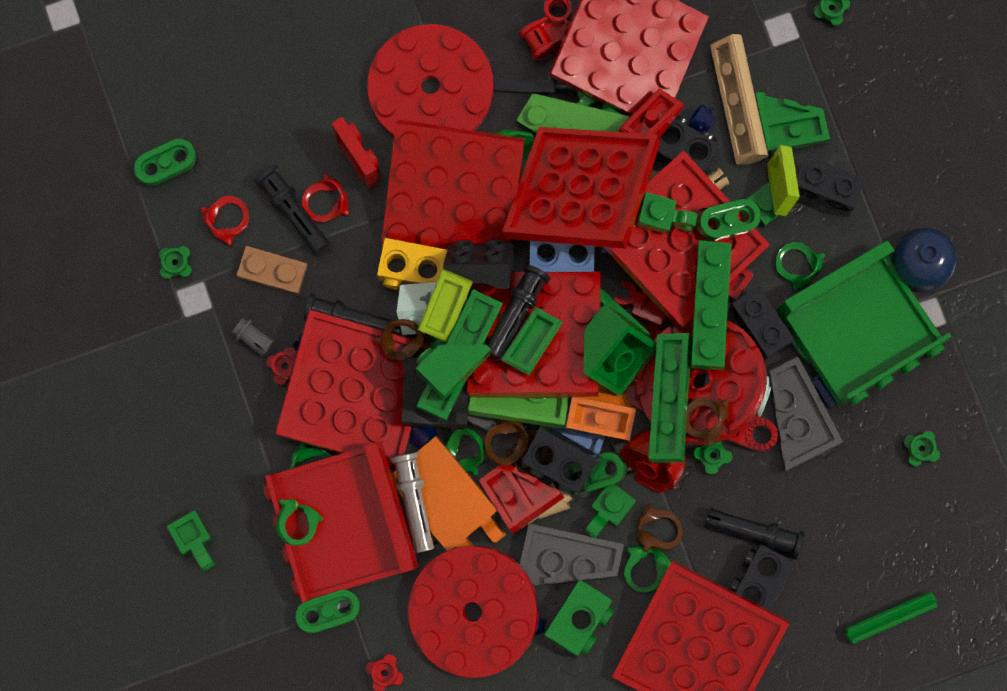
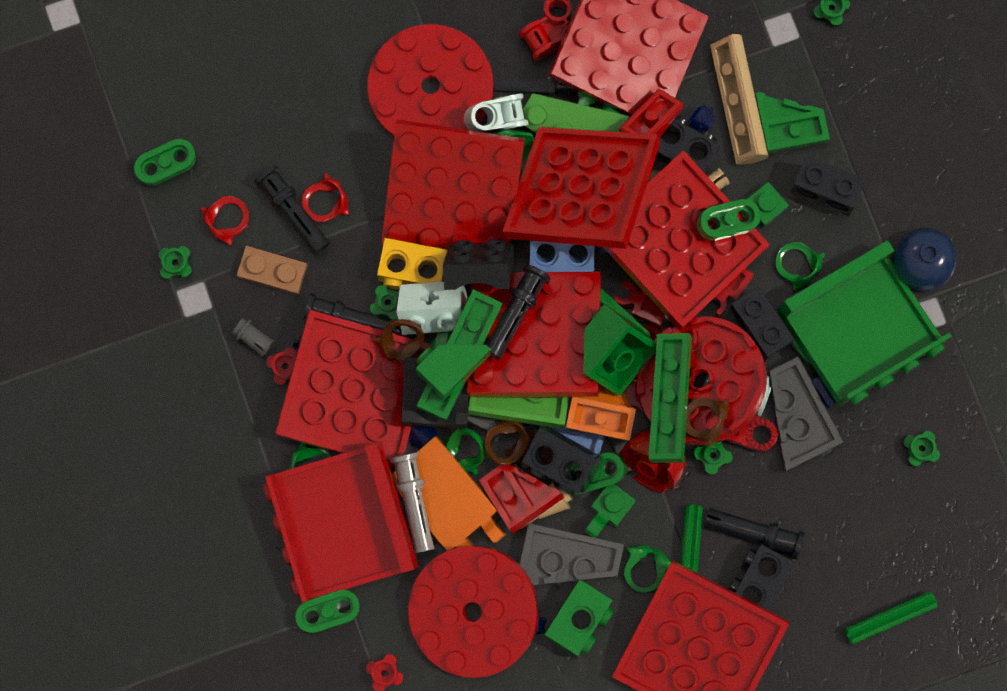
green plate [166,510,215,572] -> none
green piece [275,499,324,546] -> none
red plate [331,117,381,191] -> none
lime tile [418,269,473,342] -> none
green tile [501,307,563,375] -> none
green plate [636,192,698,234] -> none
reddish brown piece [636,503,683,552] -> none
green plate [690,240,731,371] -> none
lime tile [767,145,800,216] -> none
none -> green plate [370,285,400,320]
none -> light aqua piece [464,93,529,132]
none -> green axle [680,504,703,573]

